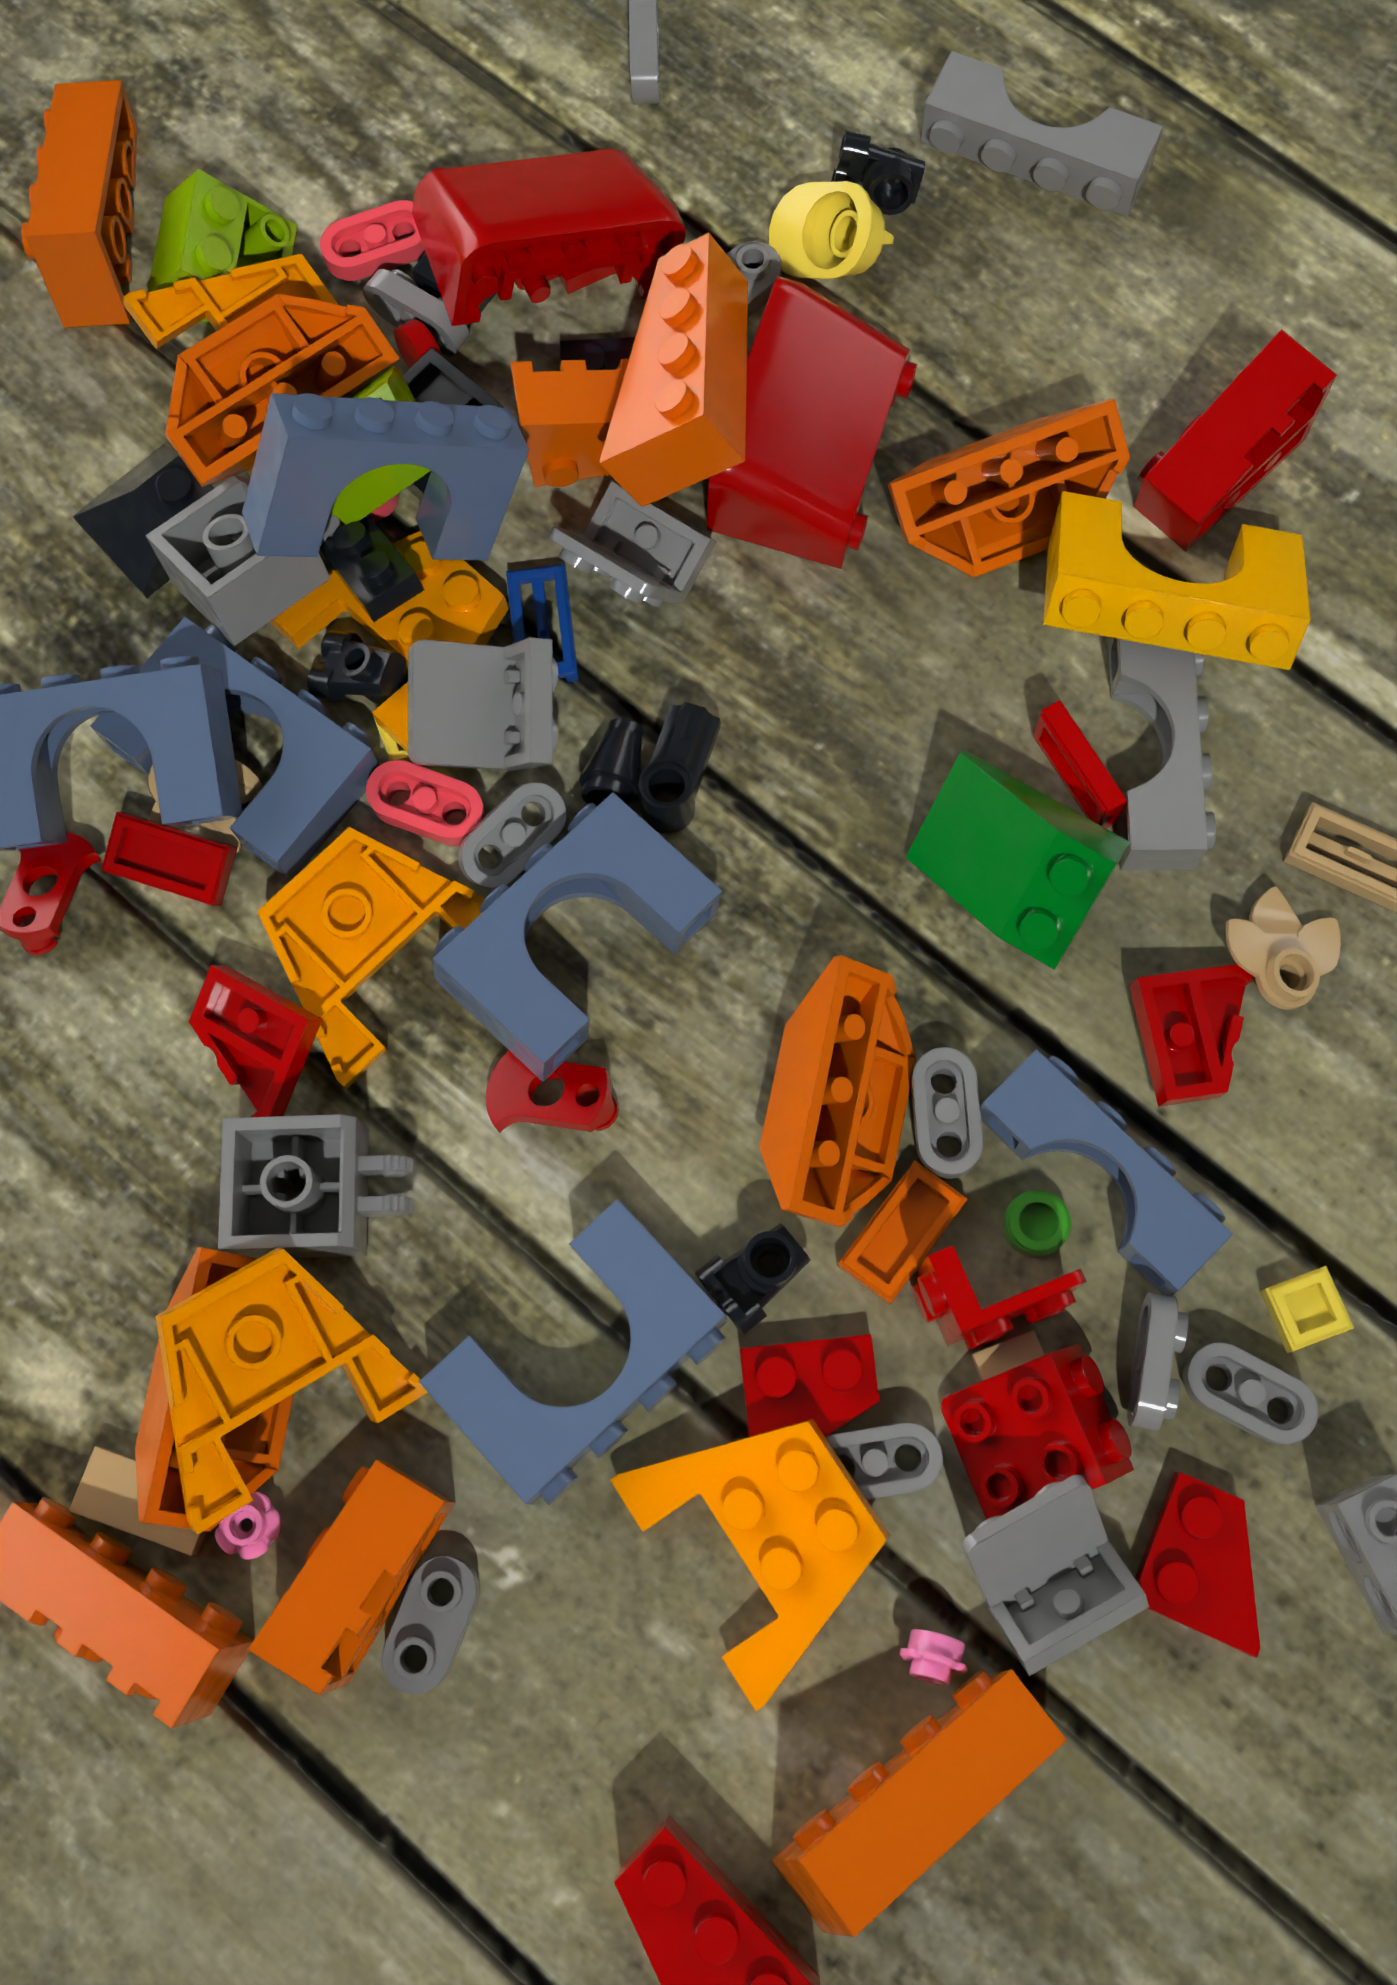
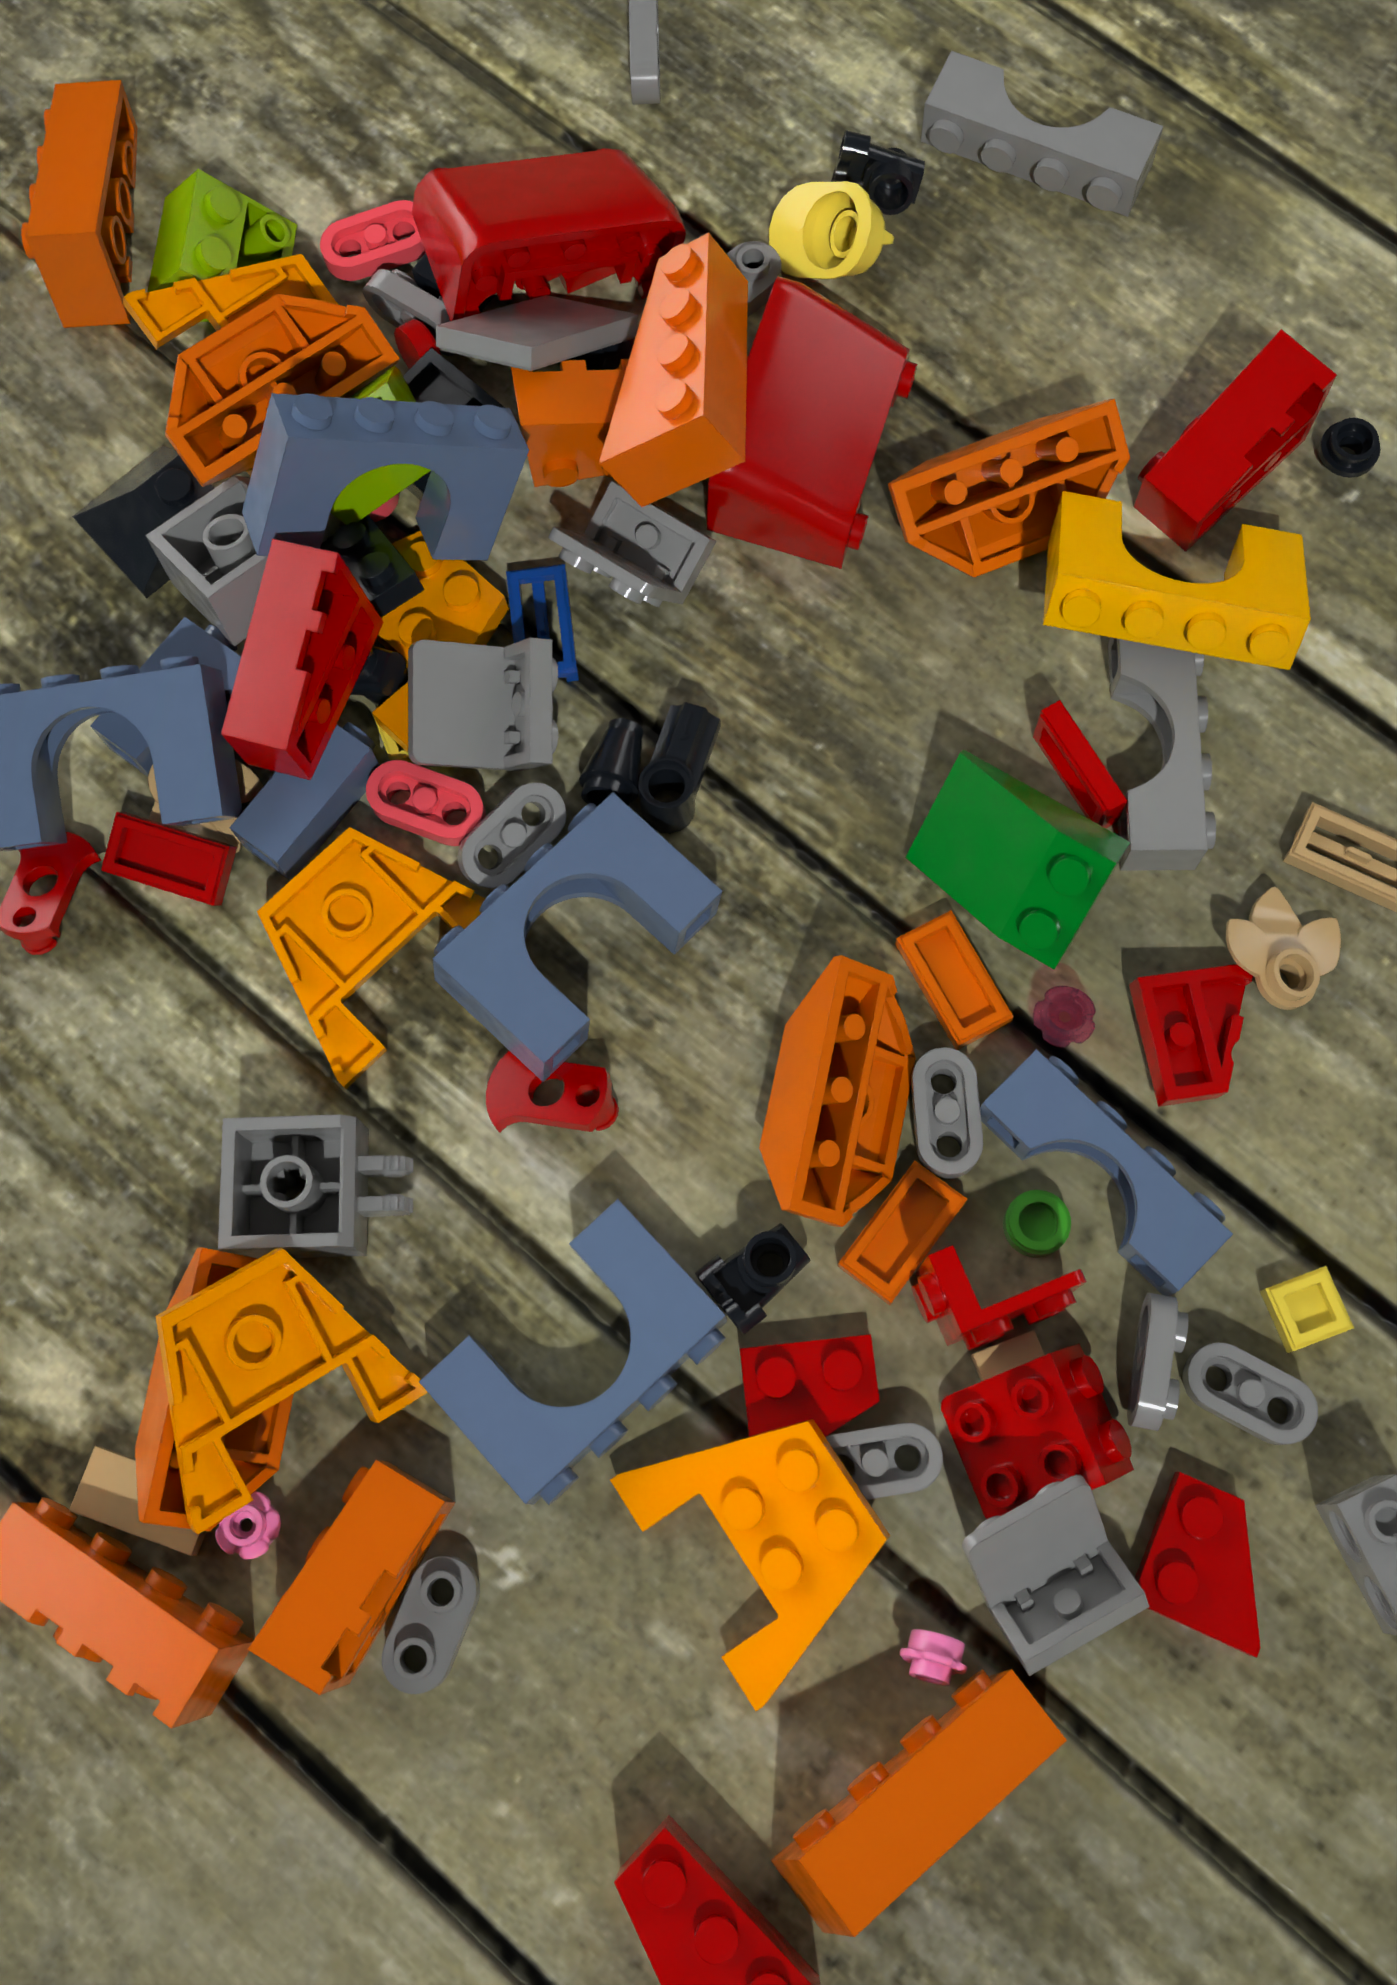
red wing [189,965,323,1117] -> none
none -> red wedge [221,539,384,780]
none -> light grey tile [436,295,638,371]
none -> orange tile [895,910,1014,1050]
none -> clear pink plate [1033,986,1096,1047]
none -> black plate [1318,418,1381,478]

